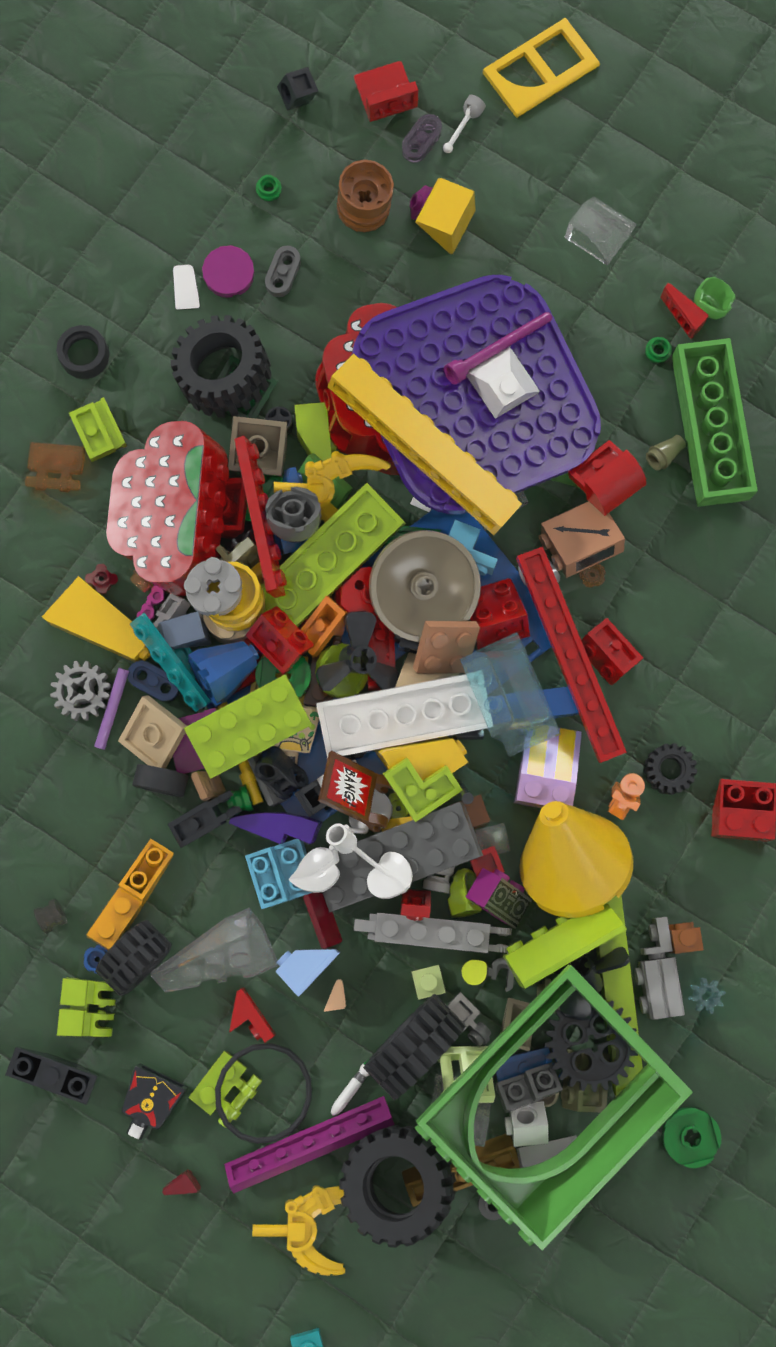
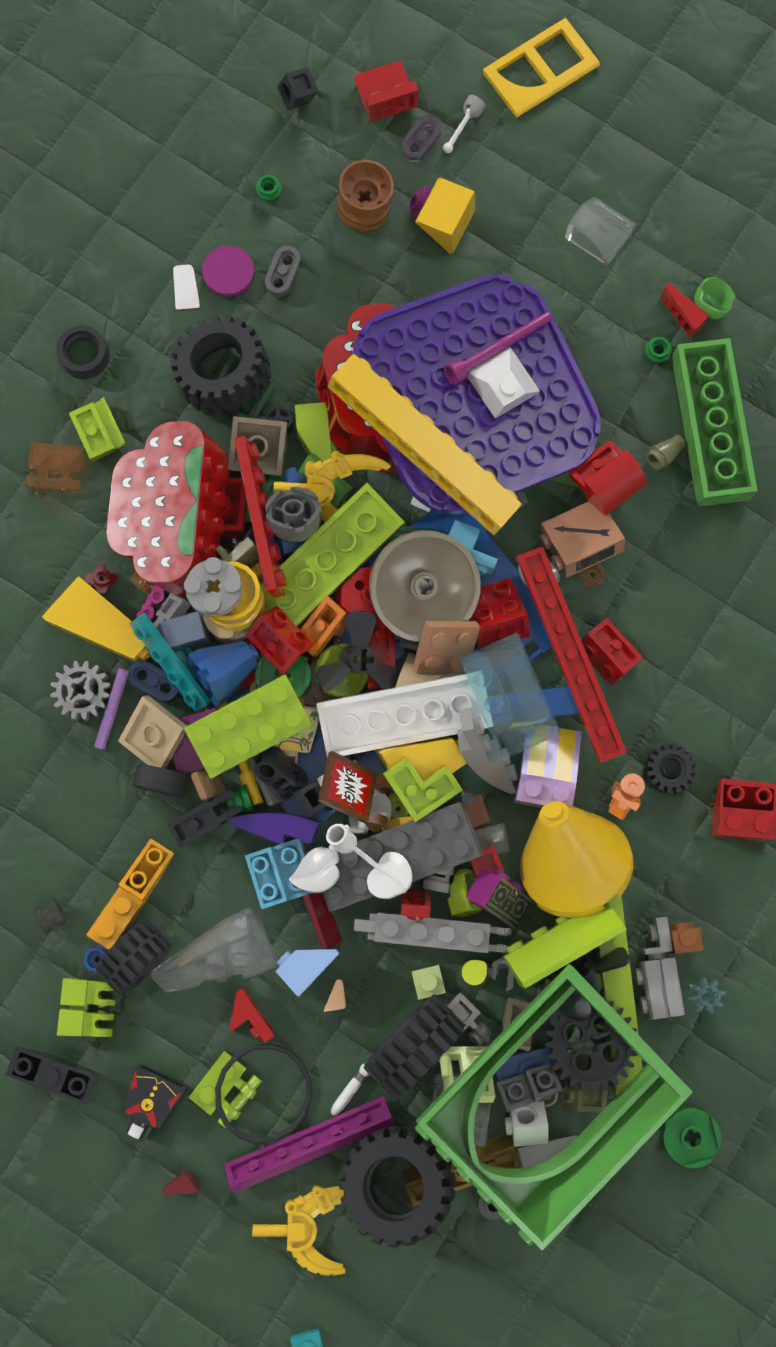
none -> light grey slope [457,707,518,794]

